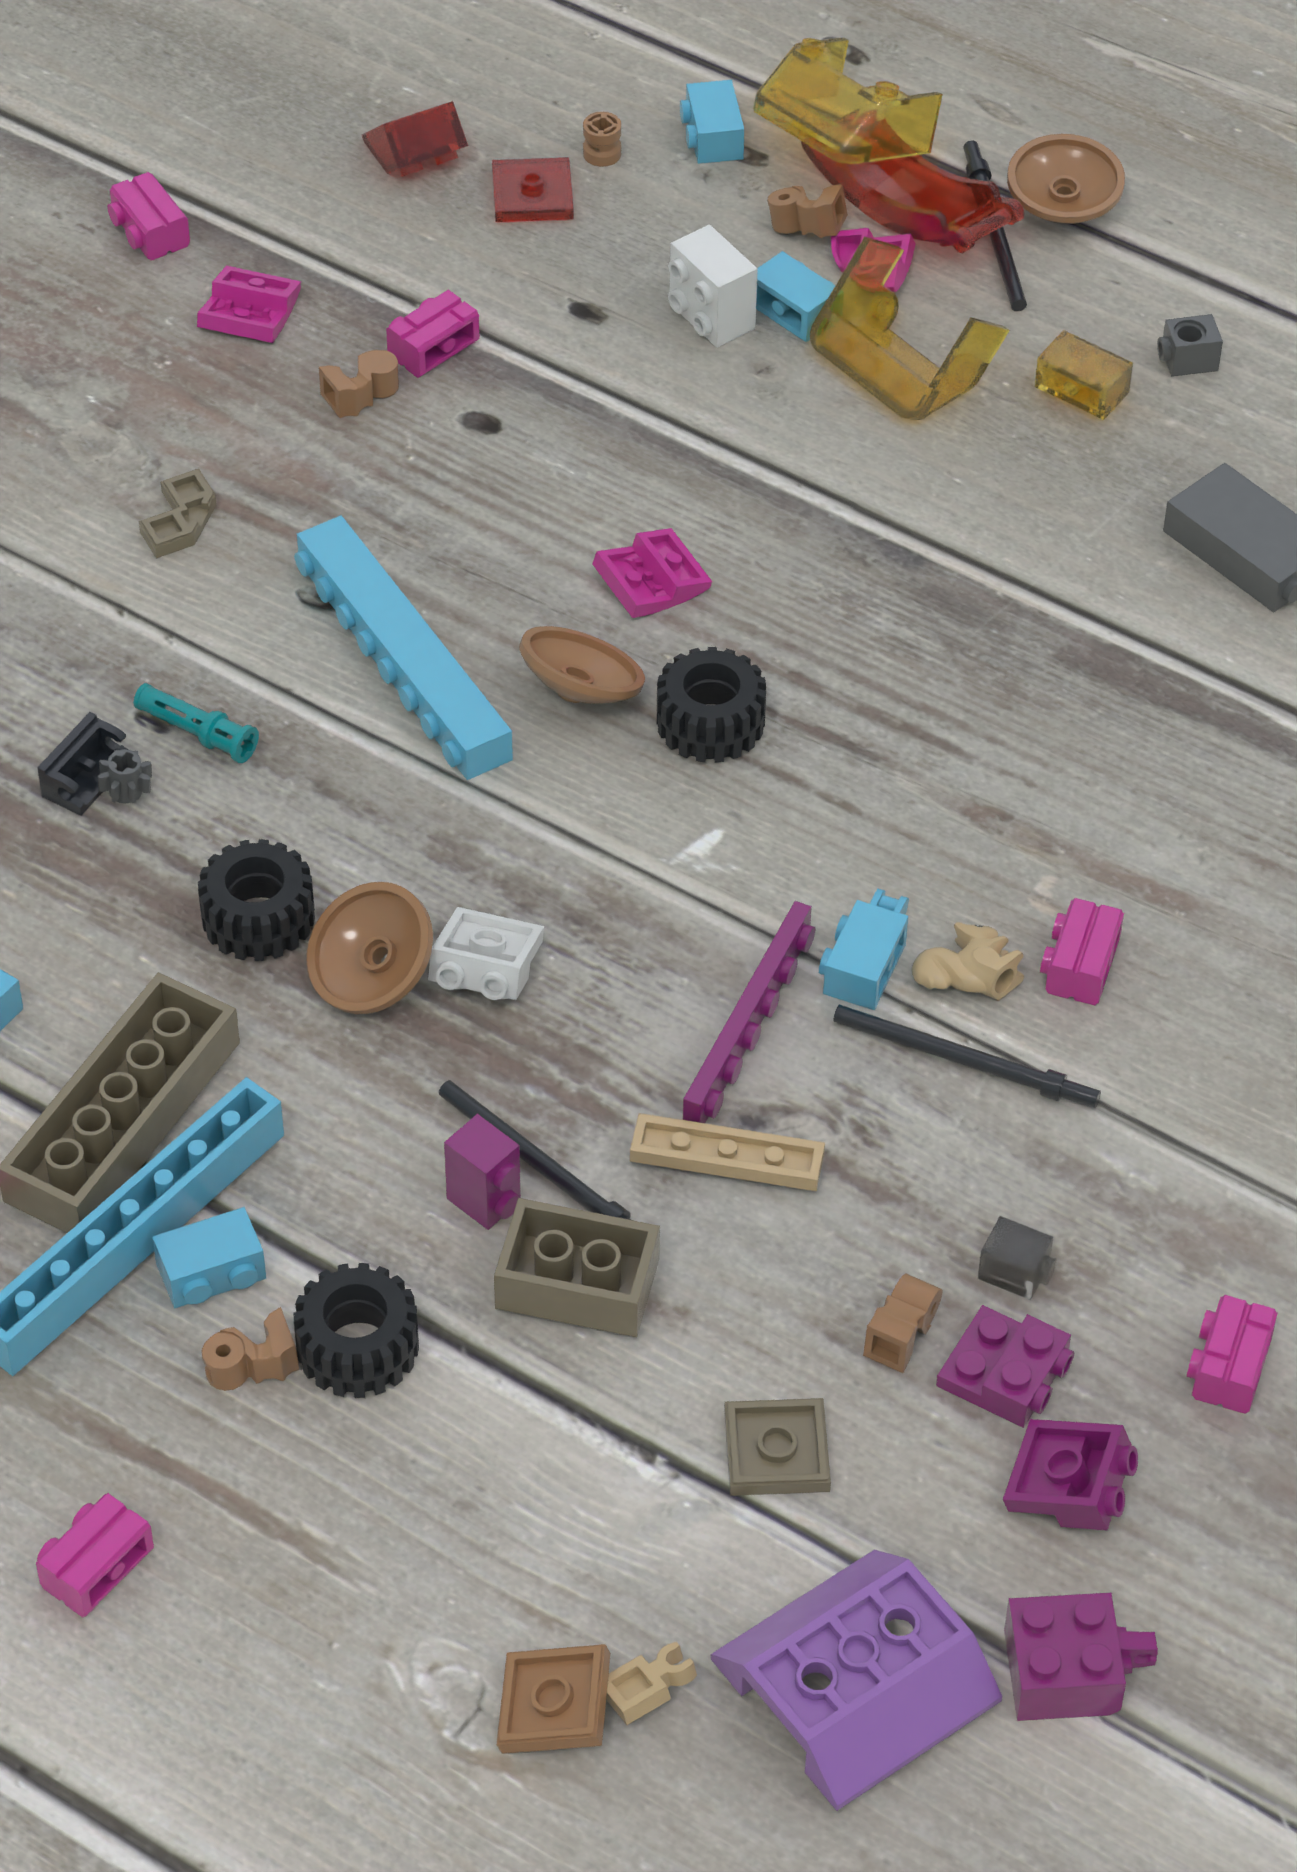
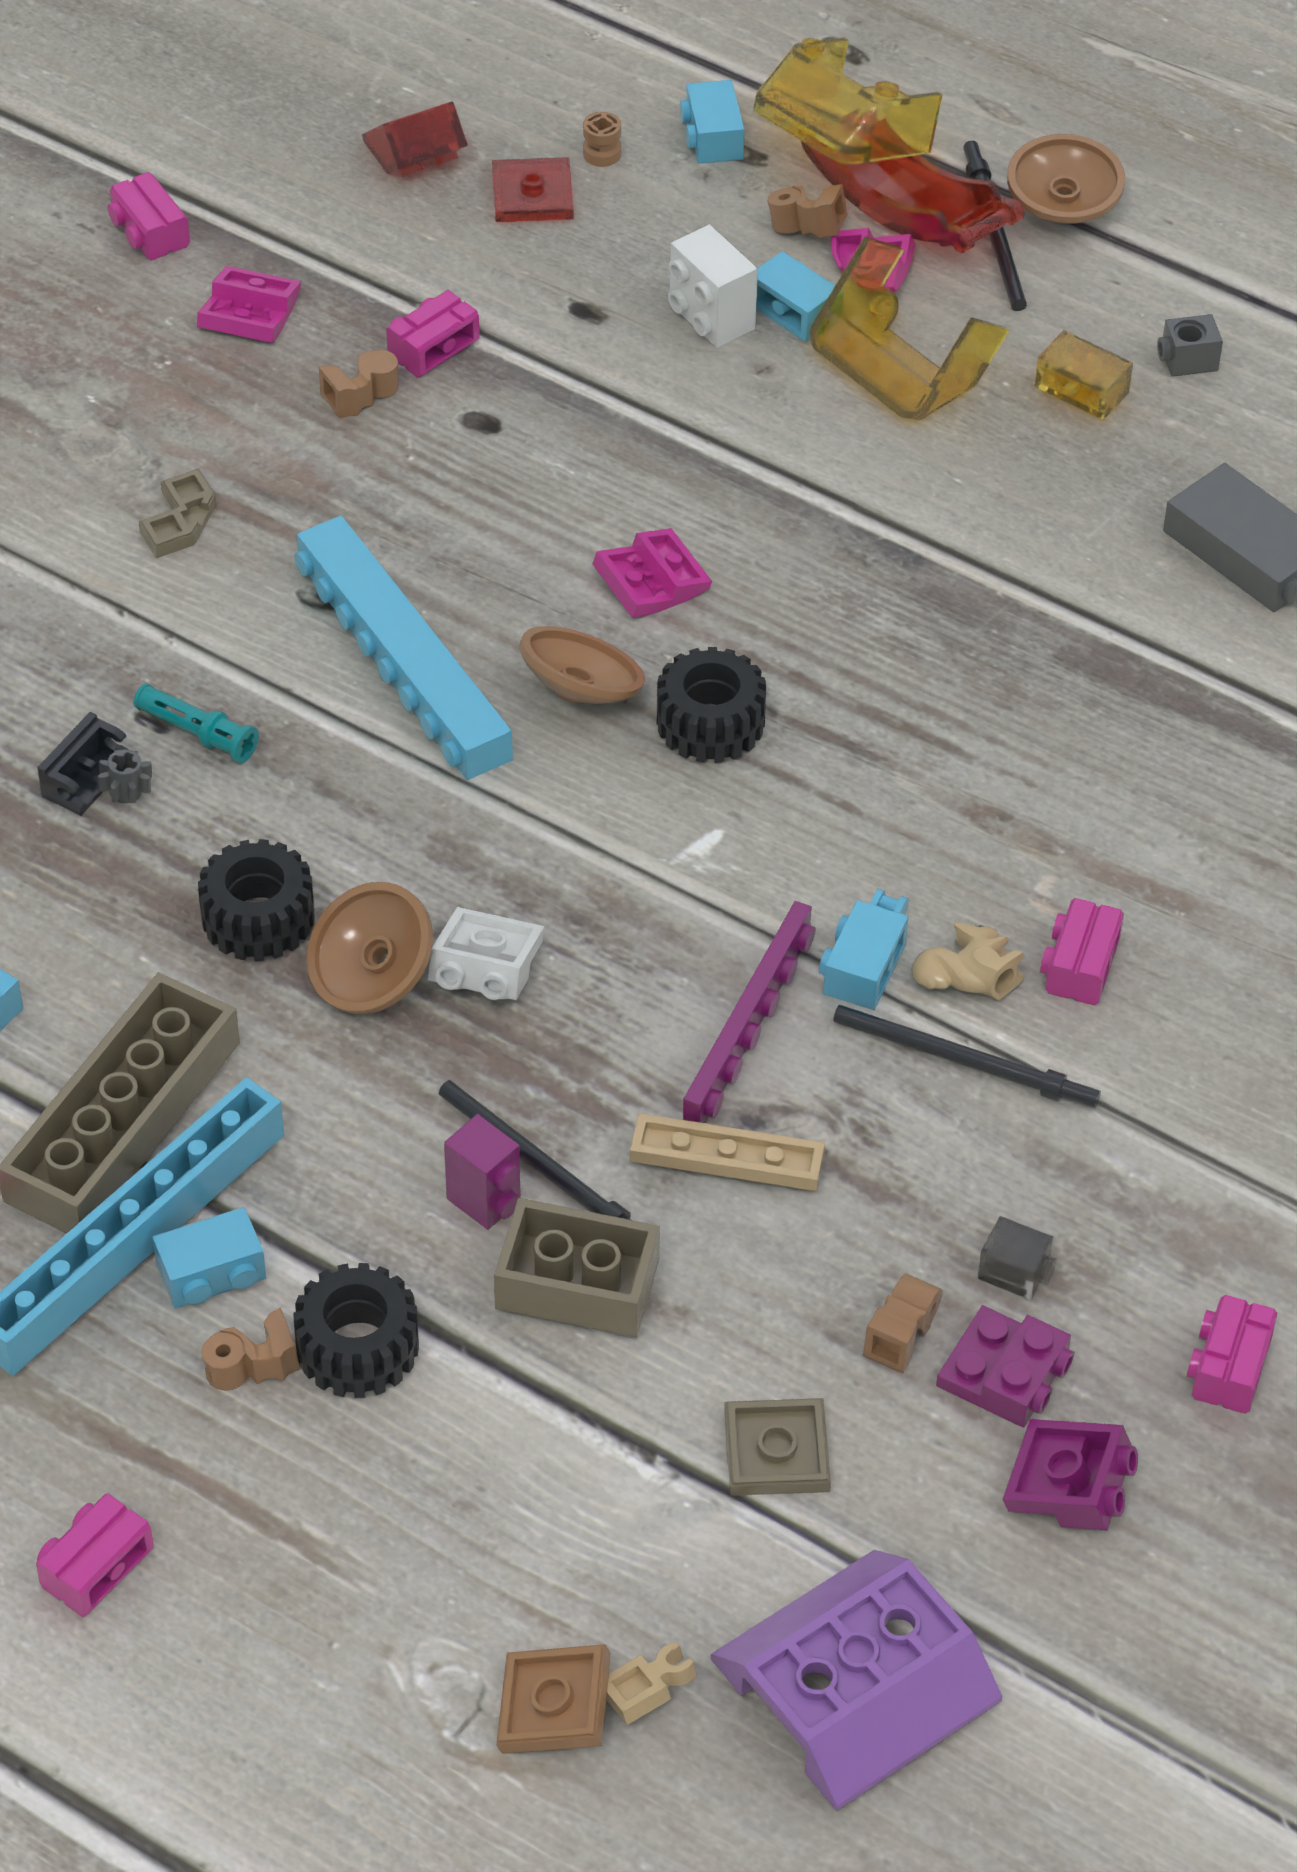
magenta hinge [1004,1592,1158,1721] -> none

